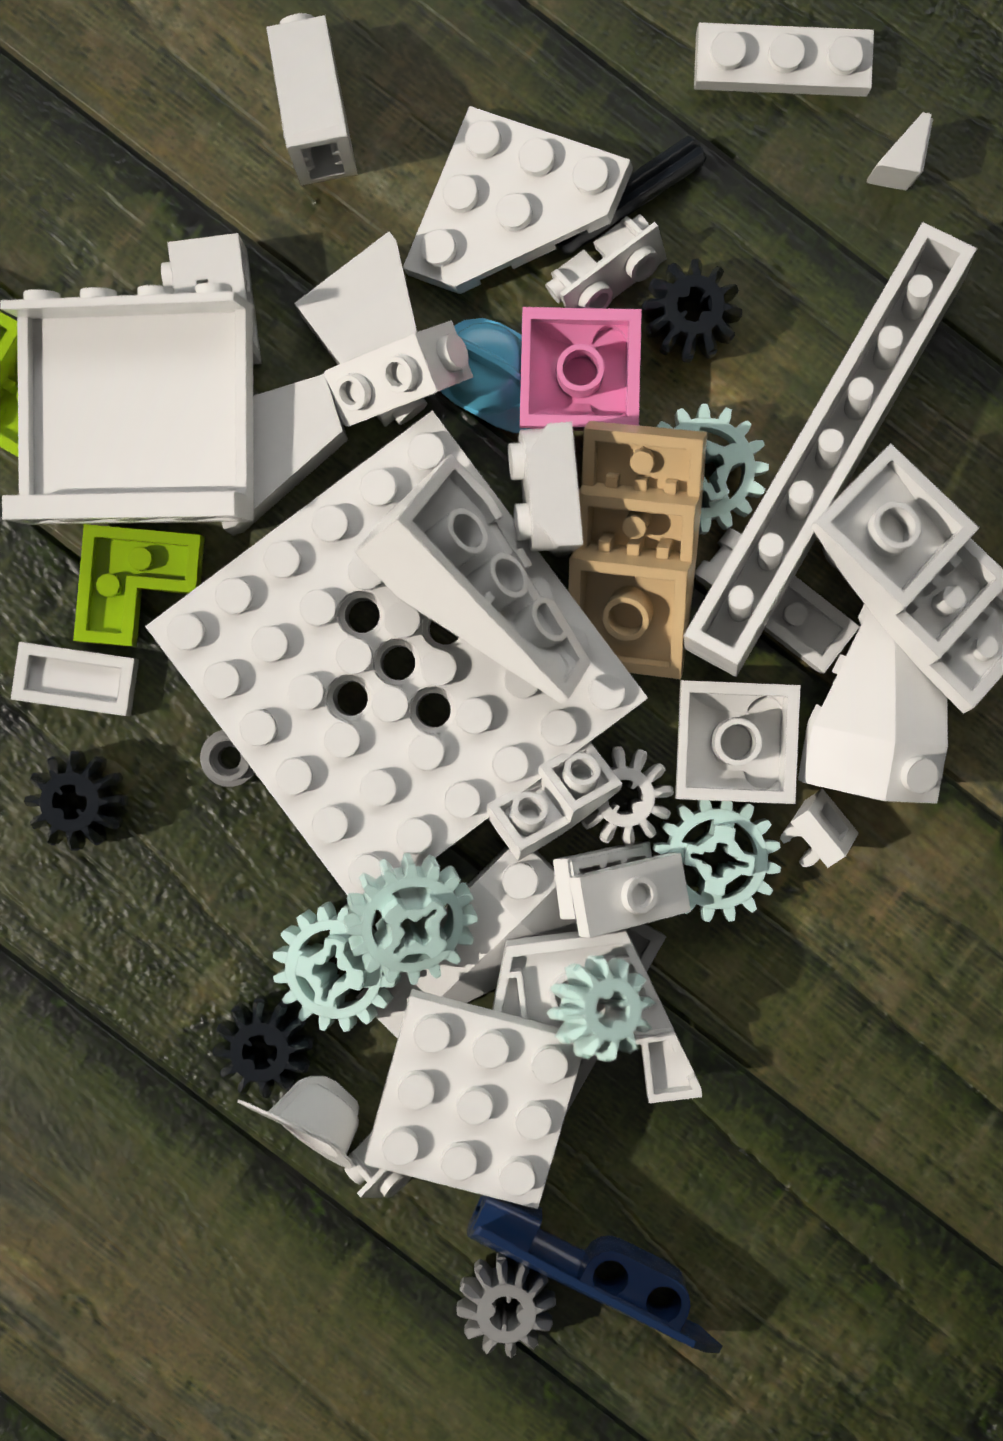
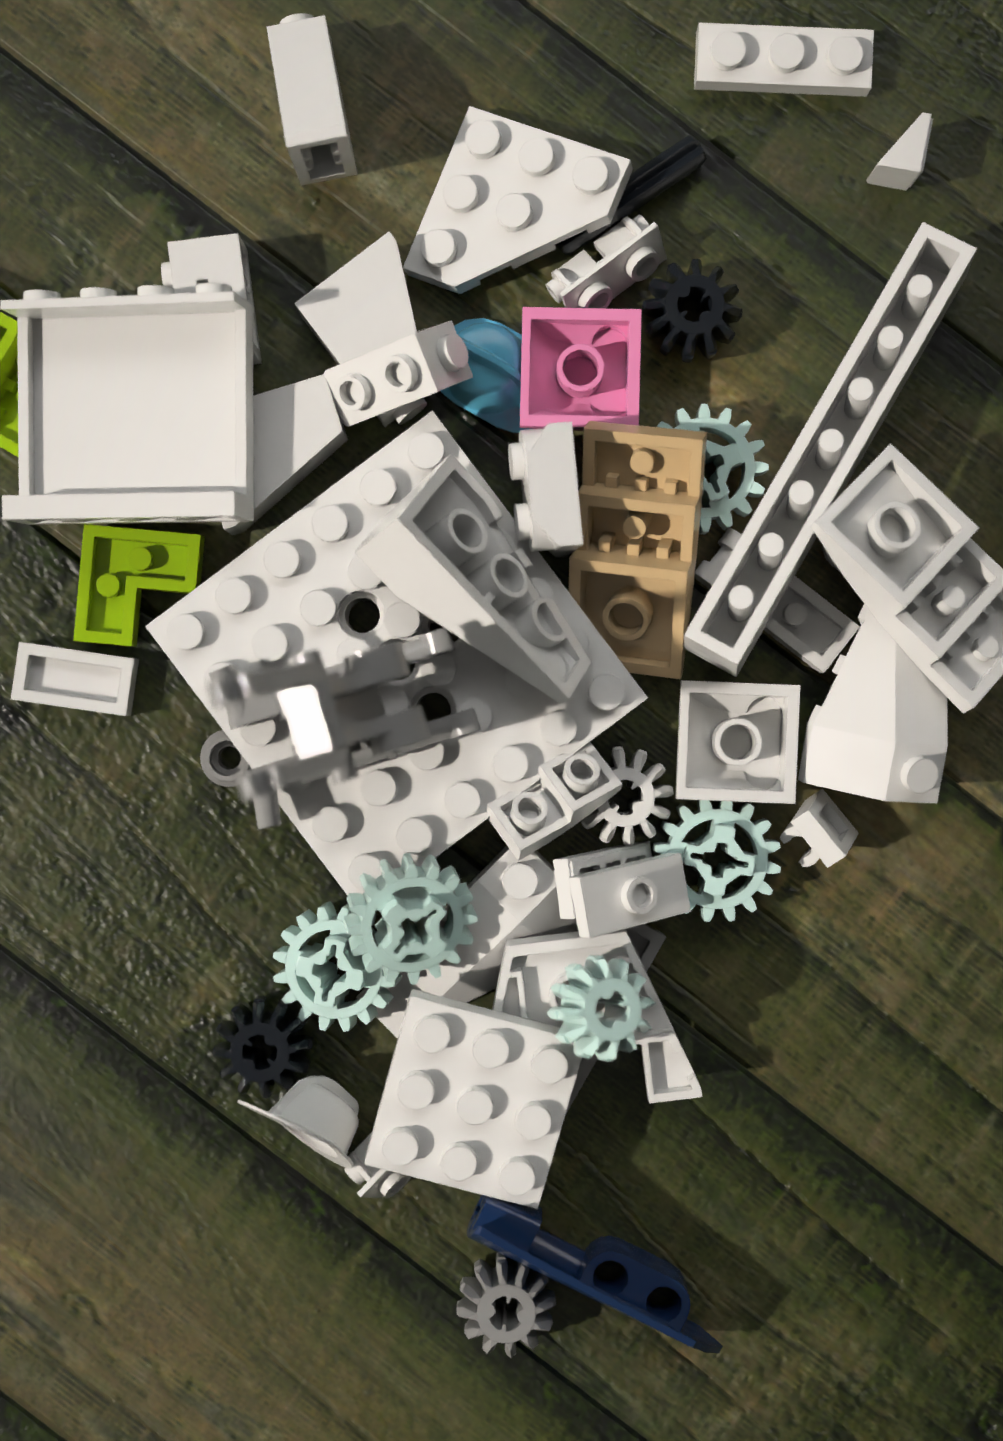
black gear [24,751,129,851] -> none
none -> light grey piece [206,628,481,830]

